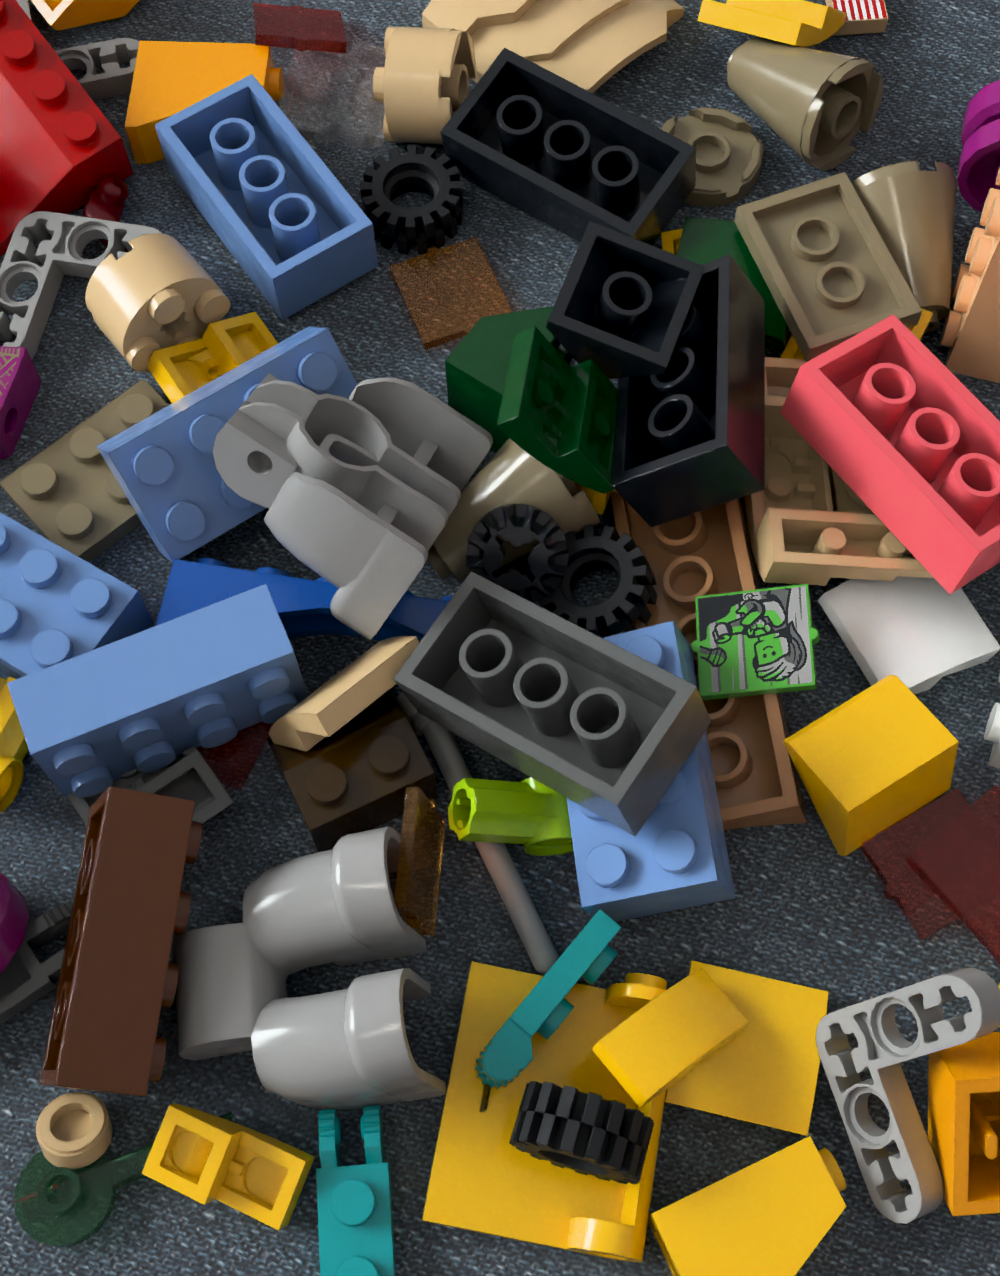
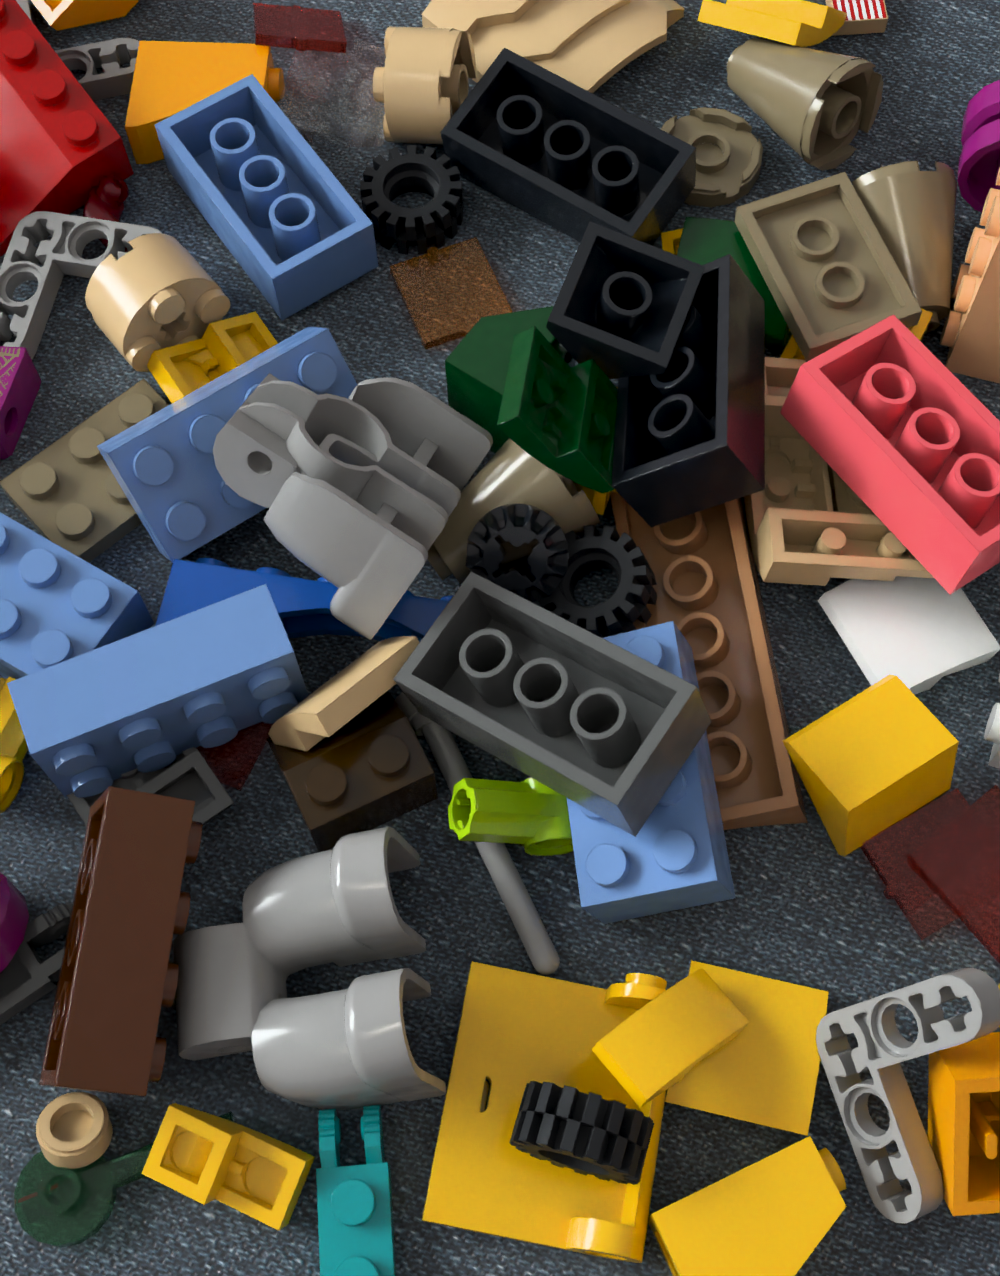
clear orange piece [394,787,445,936] -> none
teal hinge [475,909,622,1089] -> none
piece [691,584,820,700] -> none

